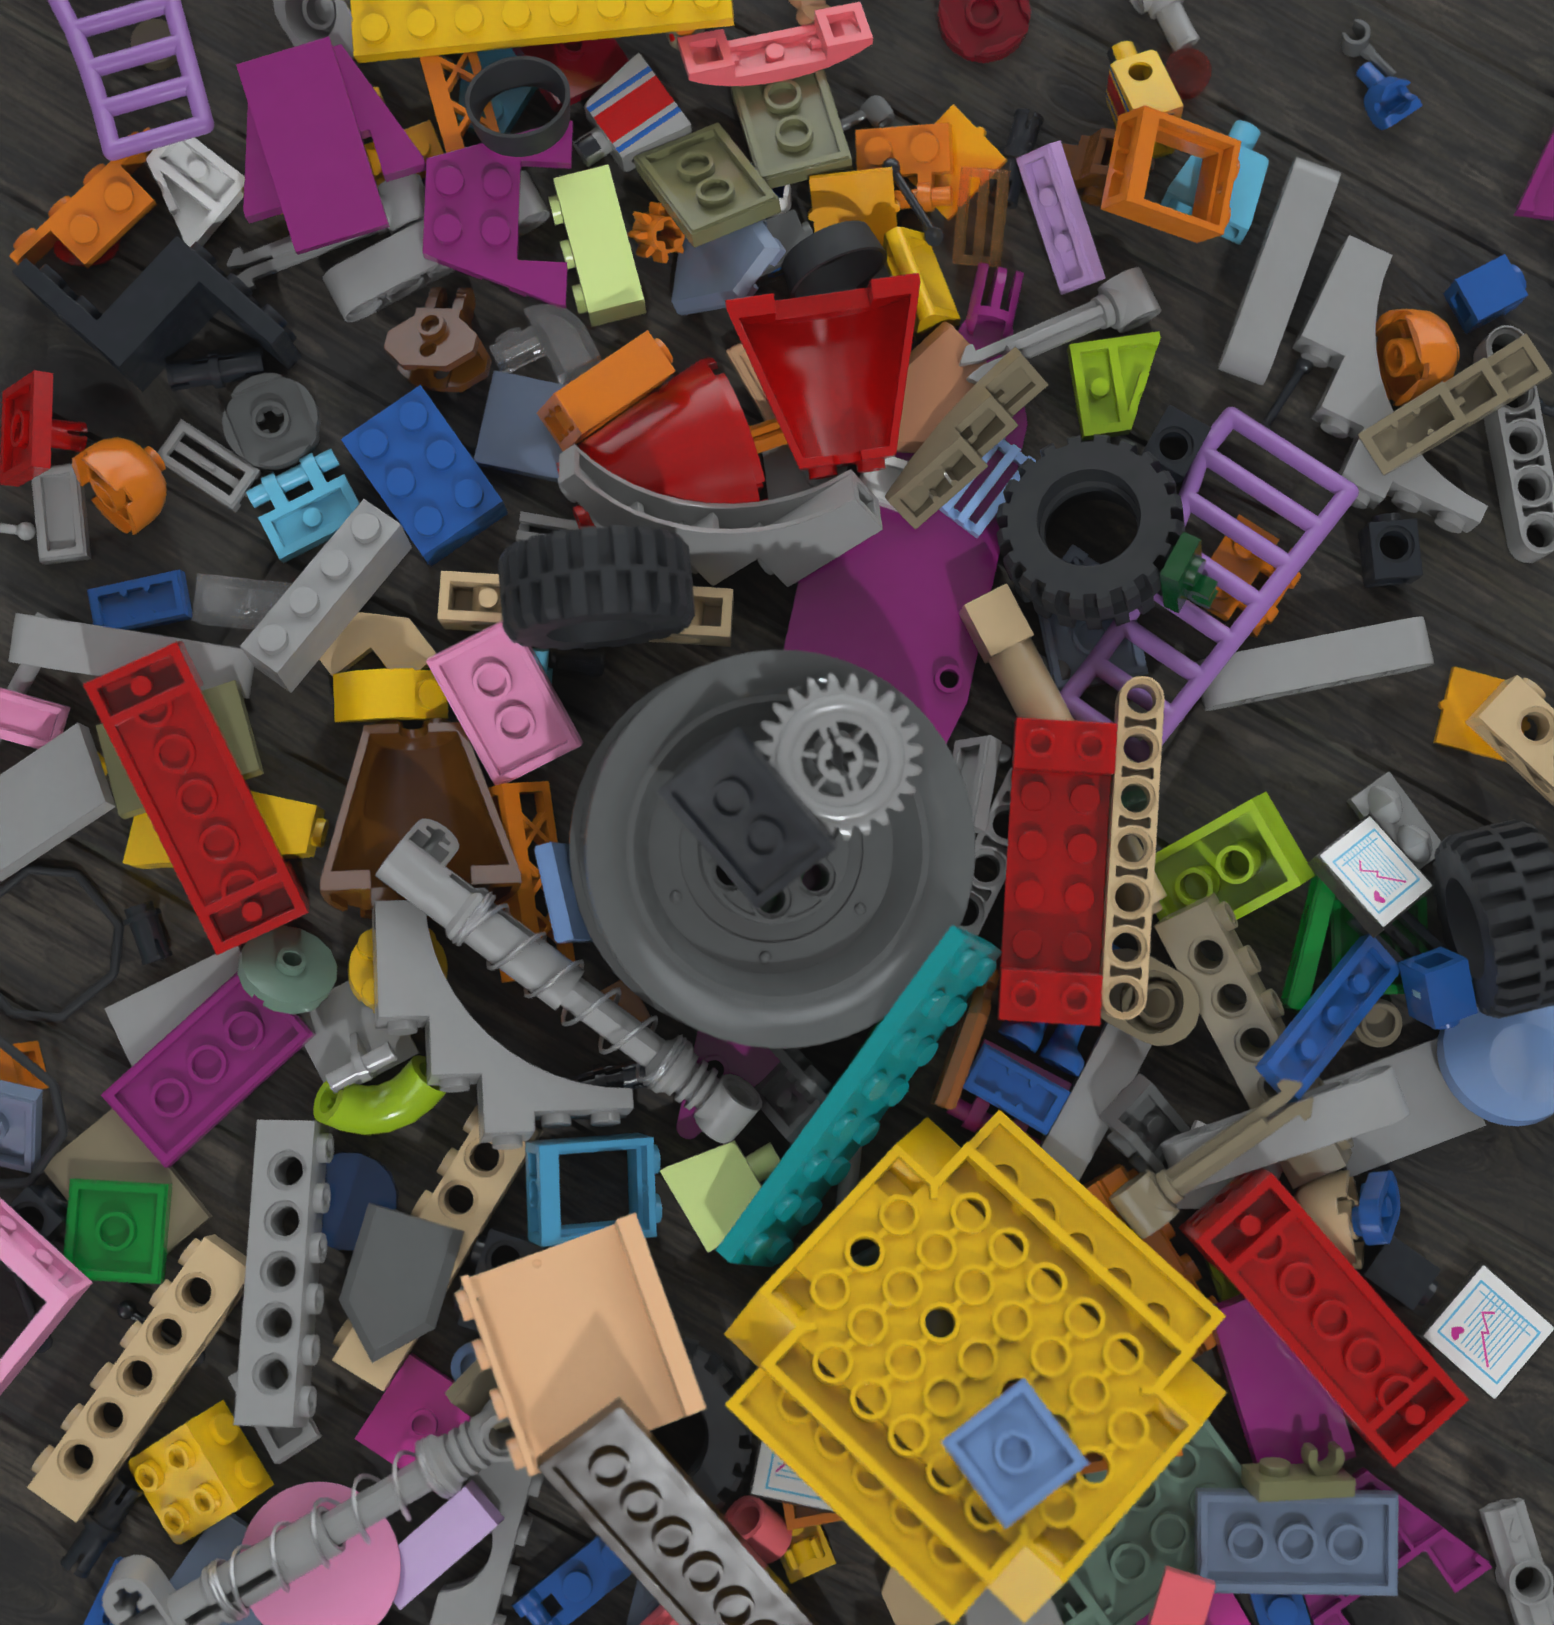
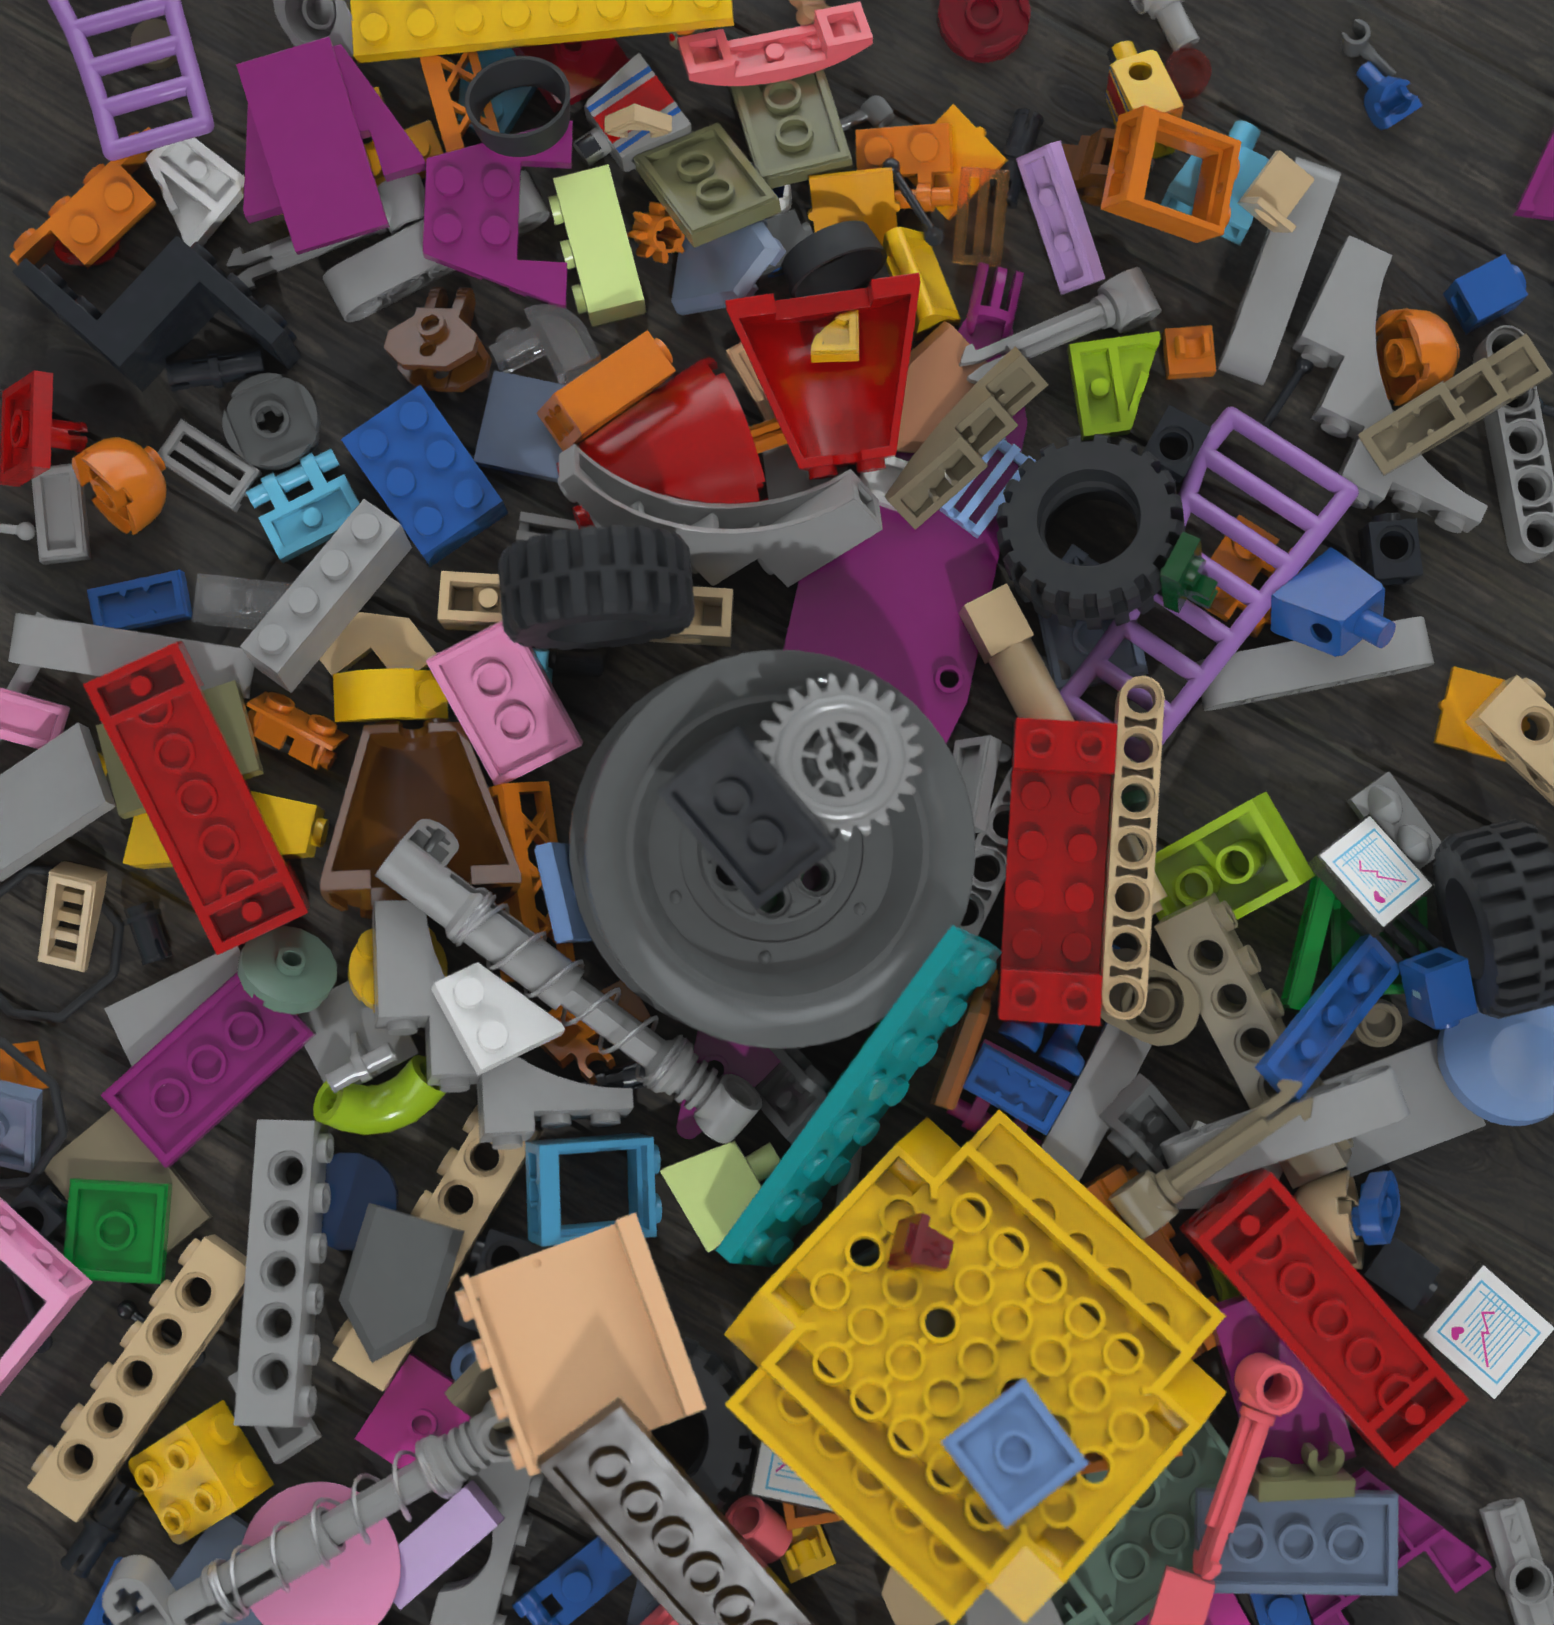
none -> tan slope [38,861,108,972]
none -> orange hinge [246,692,349,770]
none -> white wing [431,963,565,1075]
none -> orange plate [540,1005,616,1085]
none -> tan tile [605,104,672,138]
none -> yellow tile [811,310,859,362]
none -> dark red brick [886,1213,954,1272]
none -> orange tile [1162,325,1216,380]
none -> coral piece [1192,1352,1303,1581]
none -> tan bracket [1238,151,1314,233]
none -> blue torso [1271,547,1396,657]

